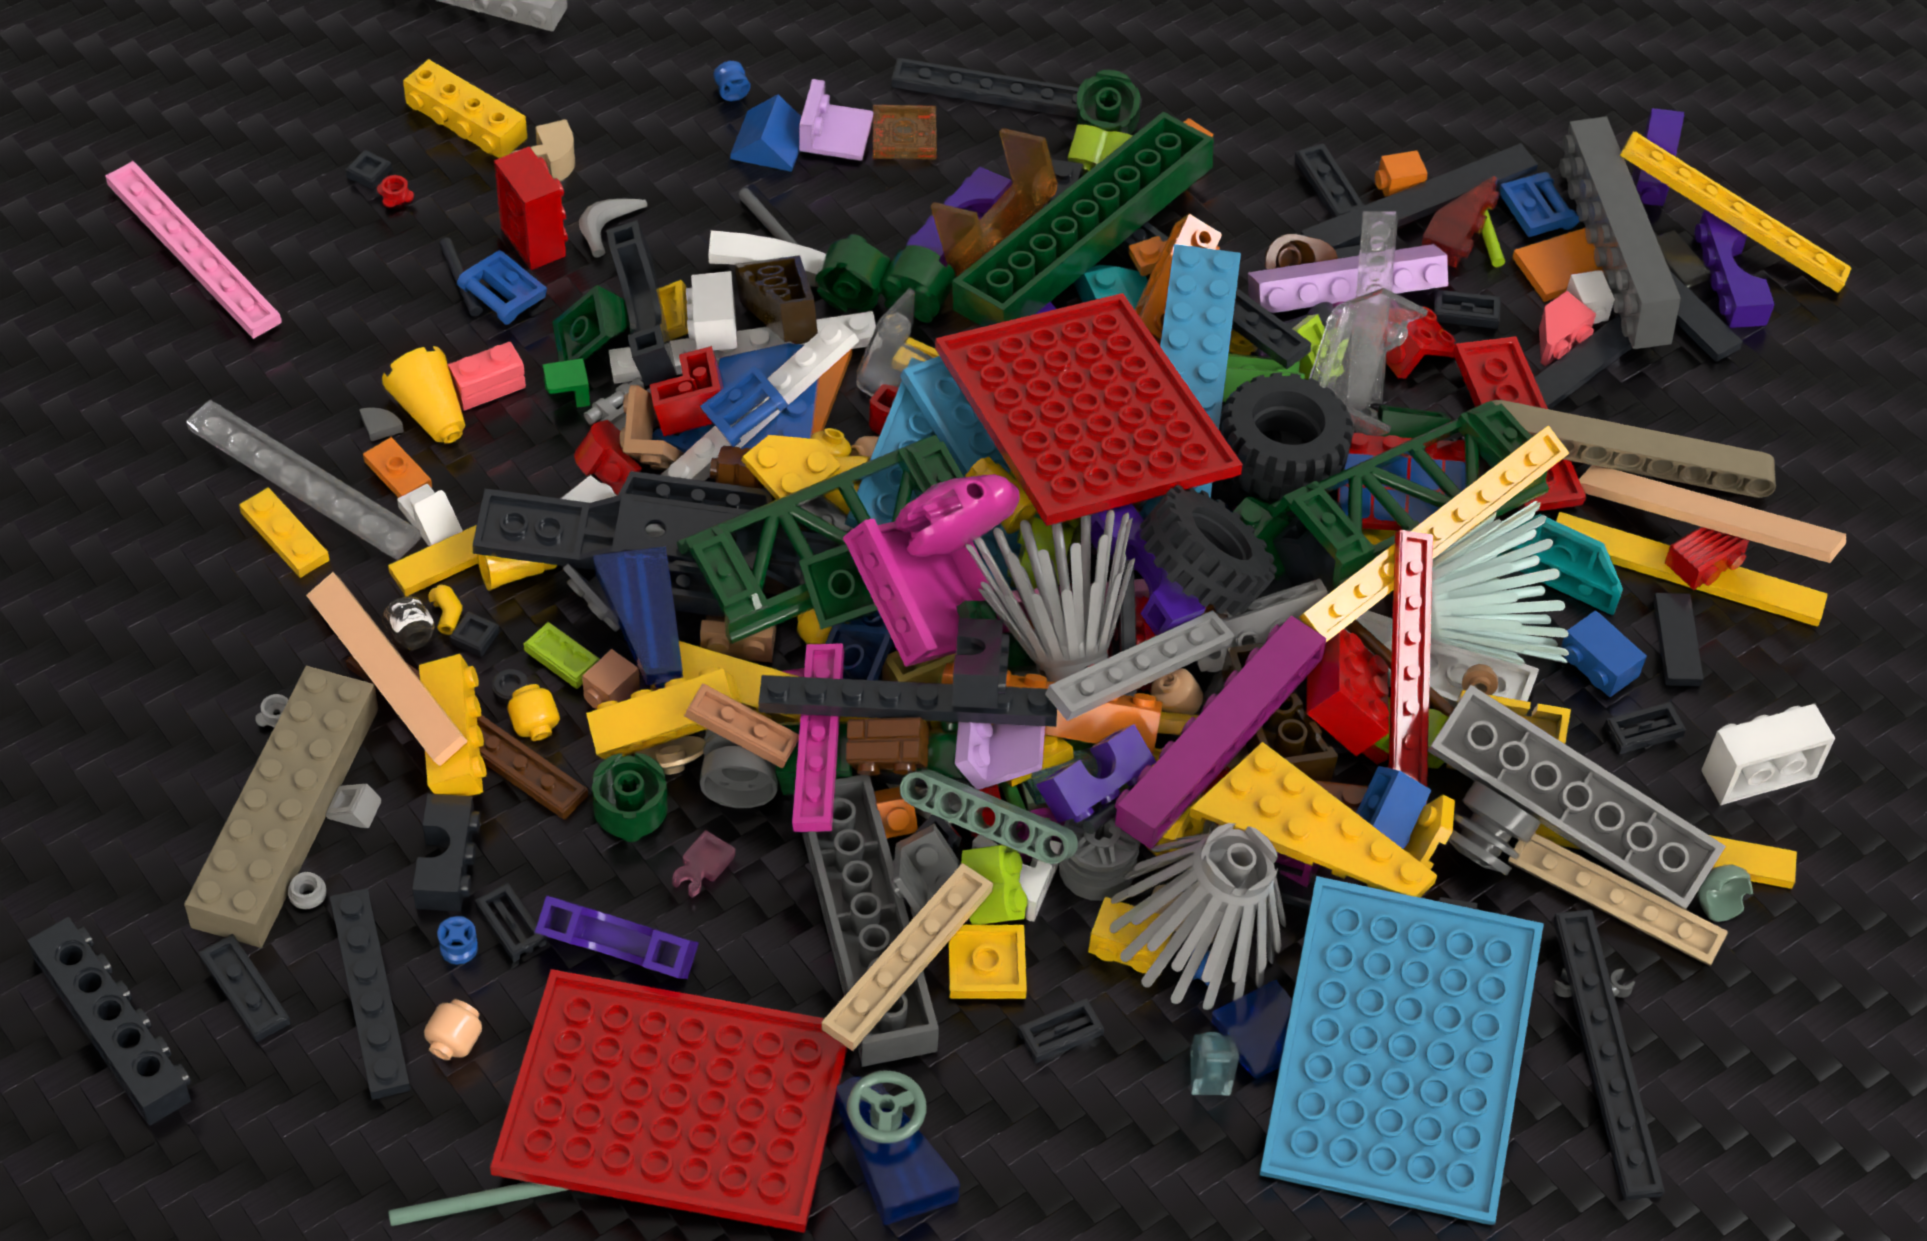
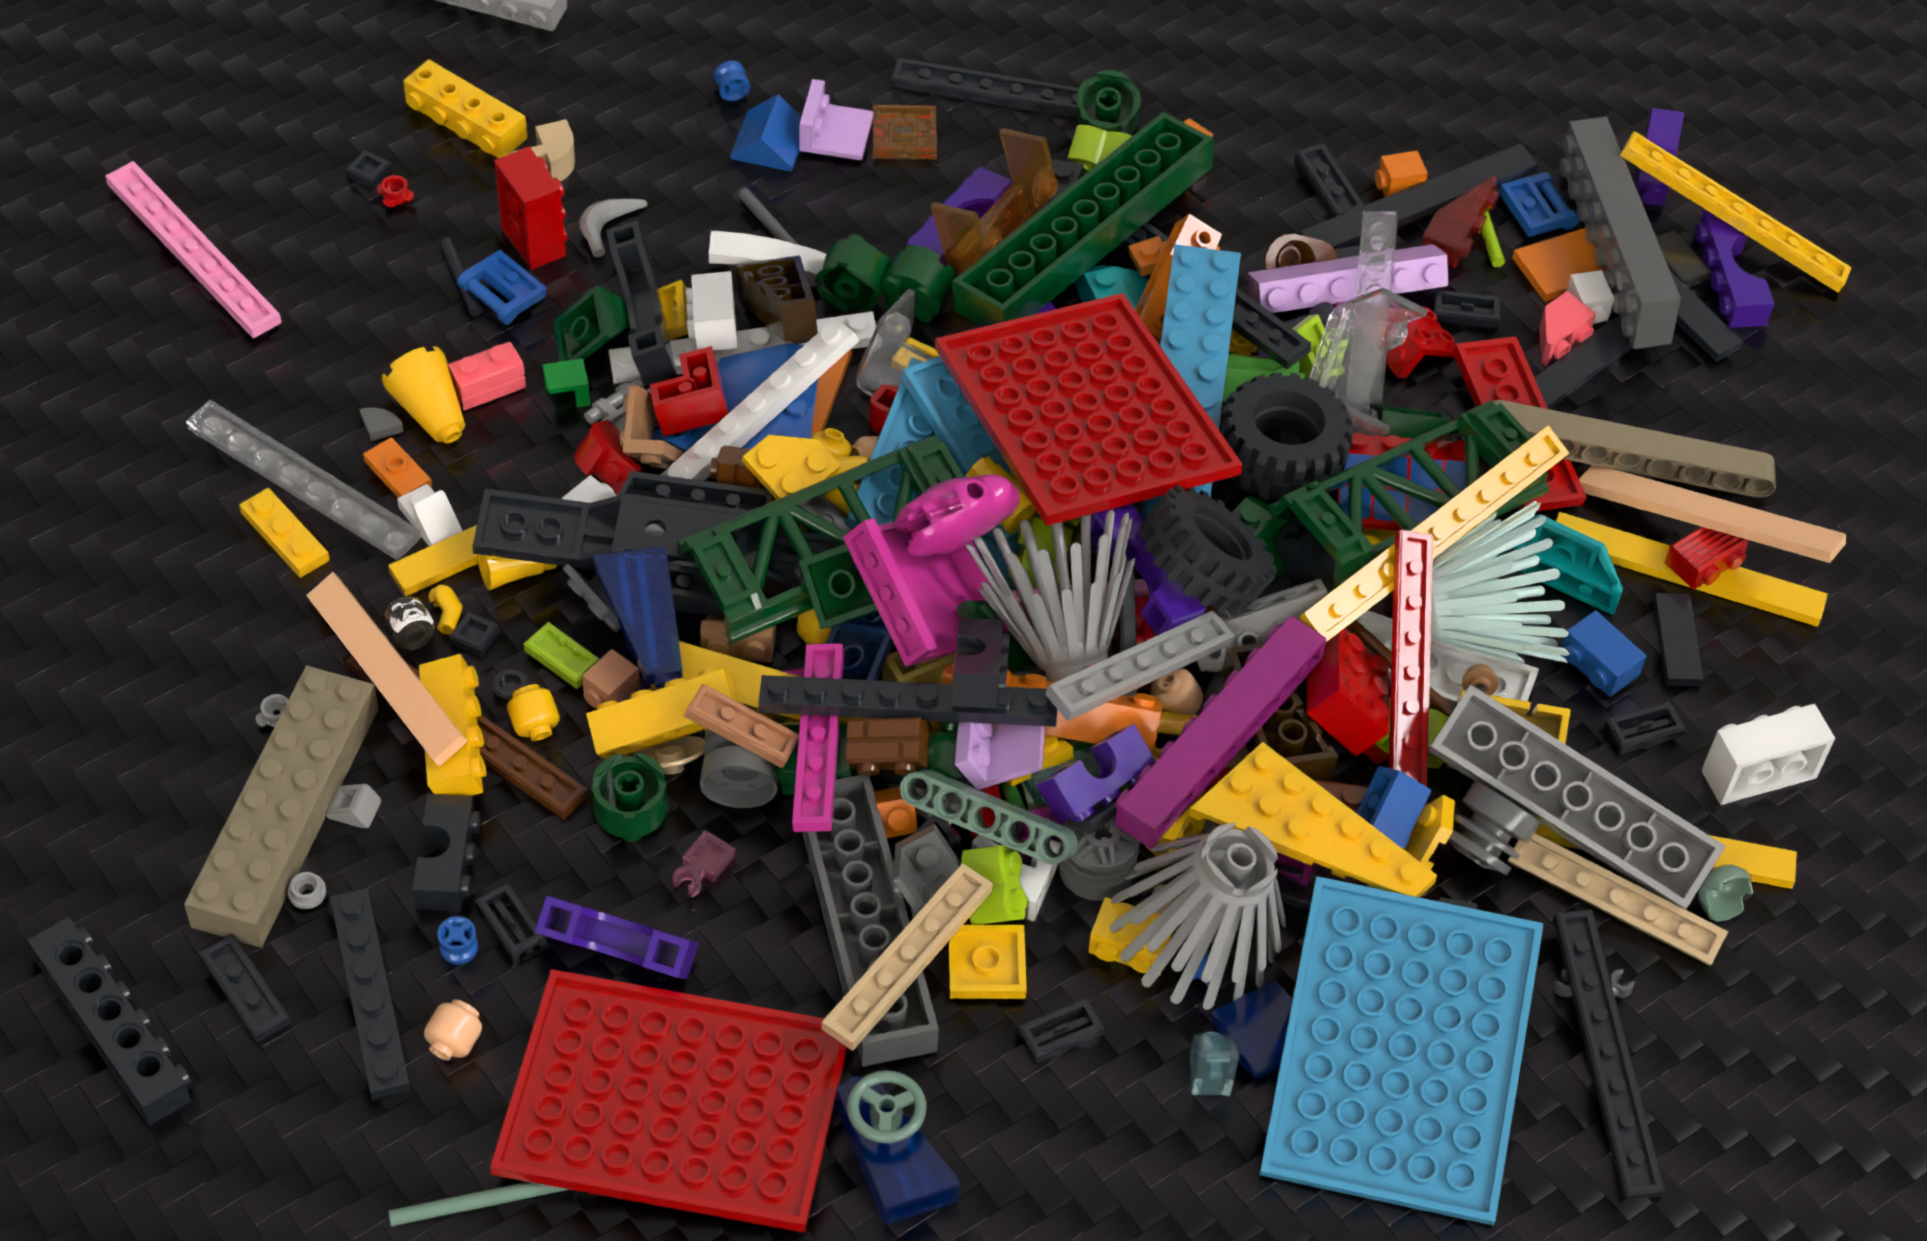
blue plate [700,365,789,447] -> none

